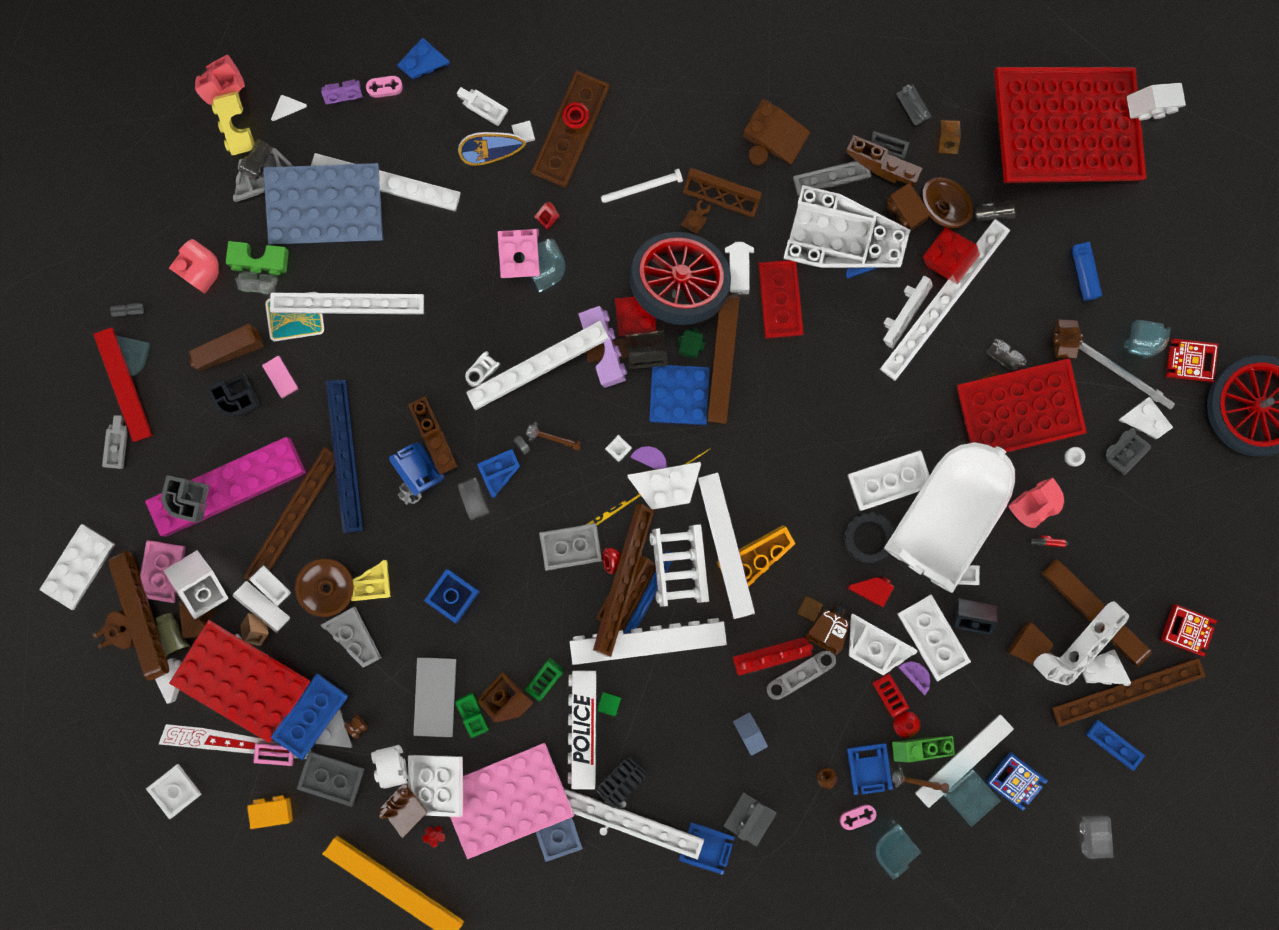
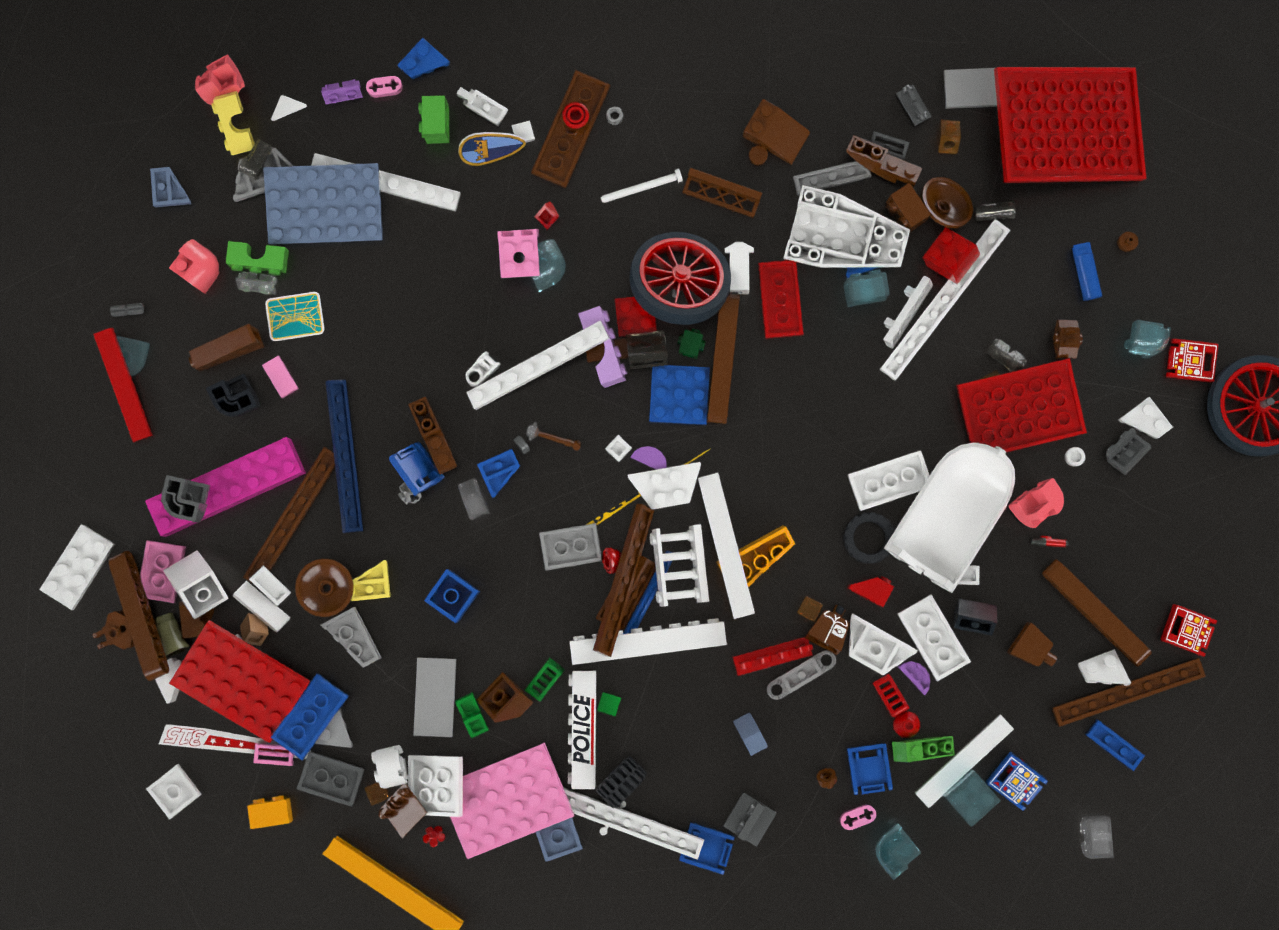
light grey hinge [102,415,128,469] -> none
white plate [270,293,424,314] -> none
reddish brown wheel [344,715,369,739] -> none
reddish brown plate [681,200,711,235] -> none
reddish brown piece [892,768,950,793] -> none
white beam [1034,601,1129,685] -> none
light grey bar [1079,342,1175,410] -> none
white brick [1126,83,1186,121] -> none
none -> sand blue wing [150,167,191,207]
none -> clear orange tile [364,782,390,806]
none -> bright green brick [419,96,450,144]
none -> light grey axle [606,106,623,125]
none -> clear light blue brick [843,270,890,307]
none -> light grey tile [943,68,997,109]
none -> reddish brown tile [1117,232,1138,252]

